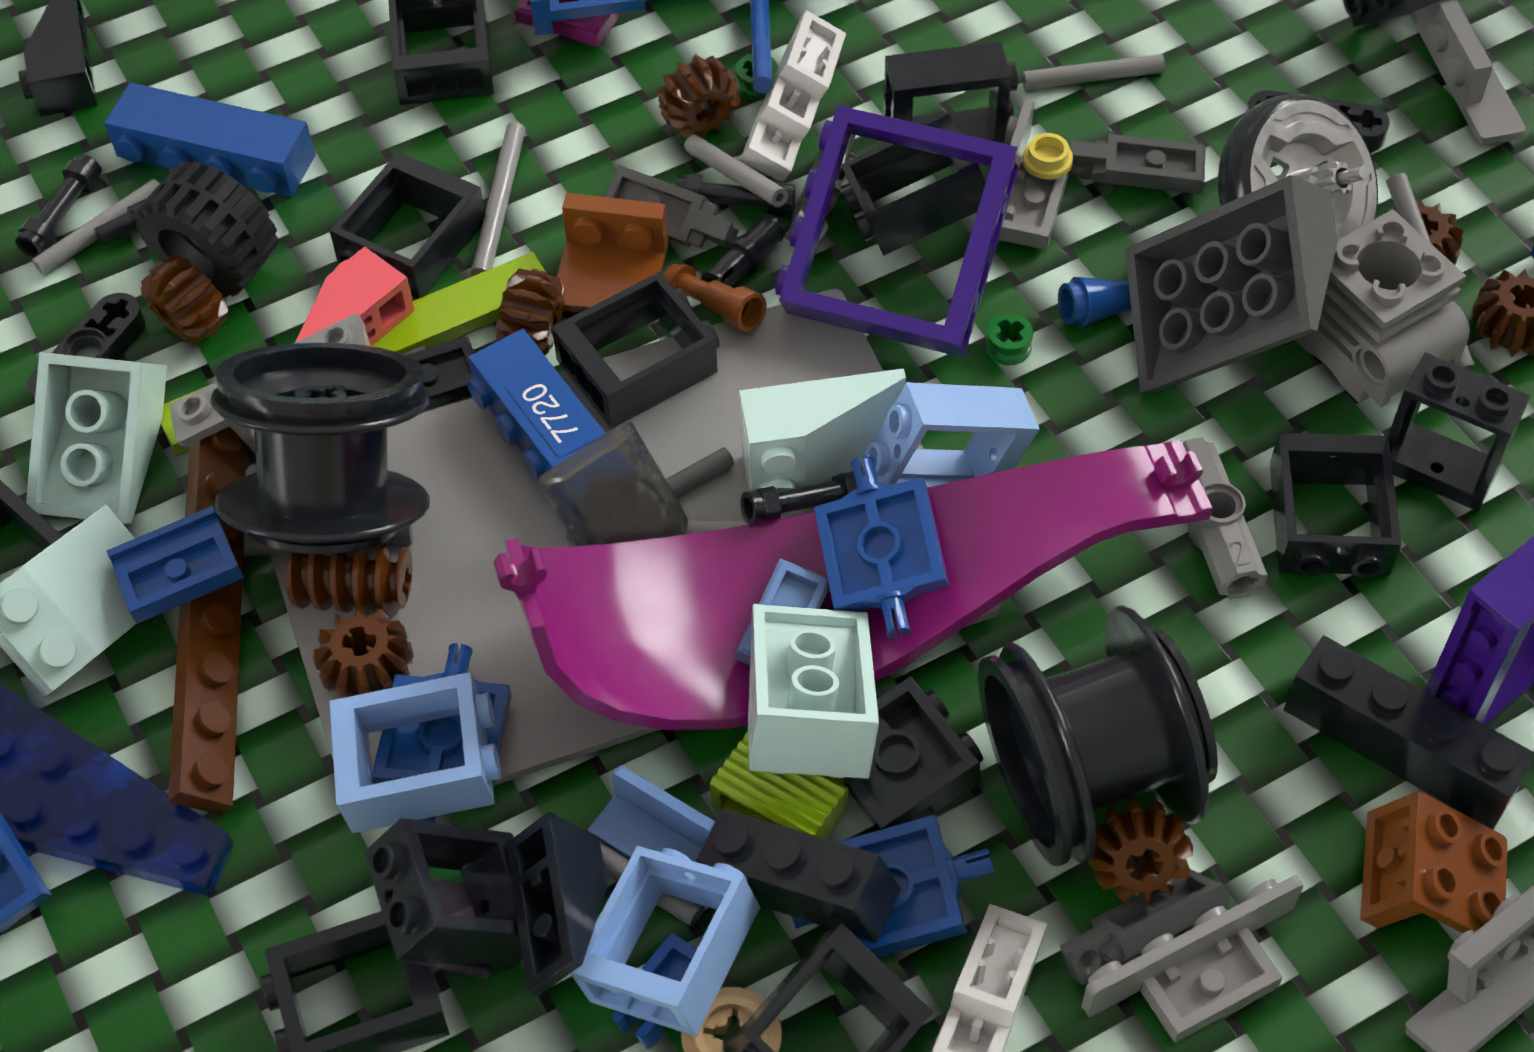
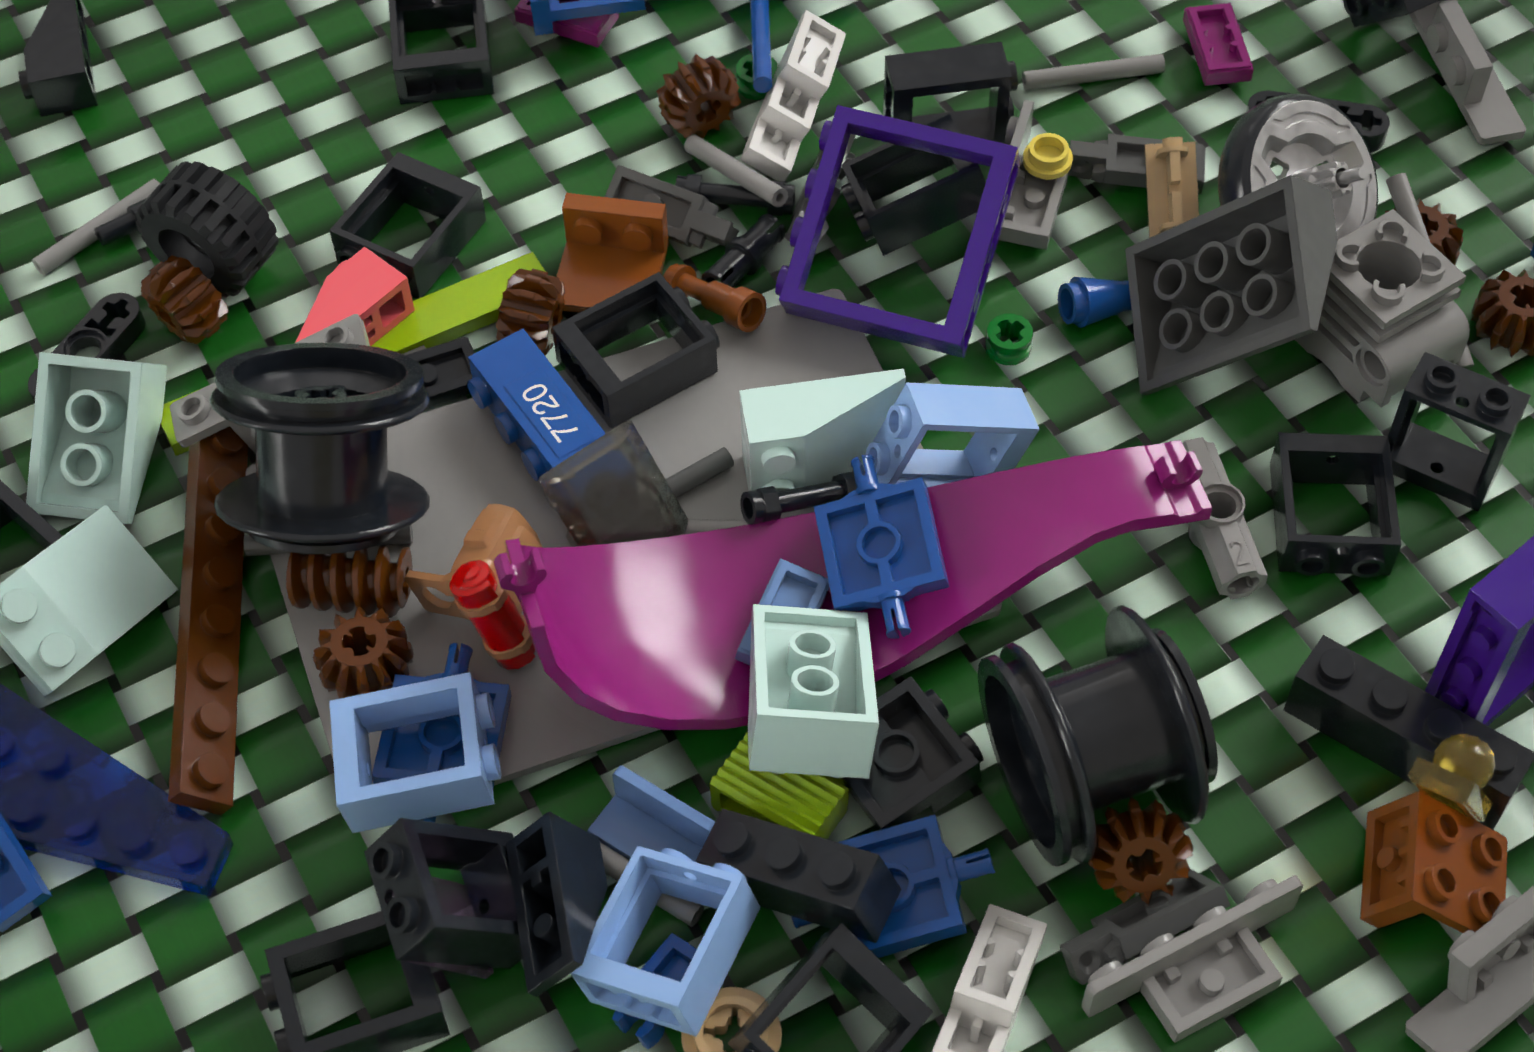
black bar [15,154,102,258] -> none
blue brick [104,82,316,197] -> none
blue plate [106,506,244,624] -> none
light grey bar [470,122,526,276] -> none
none -> piece [404,504,543,670]
none -> tan hinge [1145,137,1199,238]
none -> magenta plate [1183,3,1254,86]
none -> clear yellow tile [1408,734,1495,823]

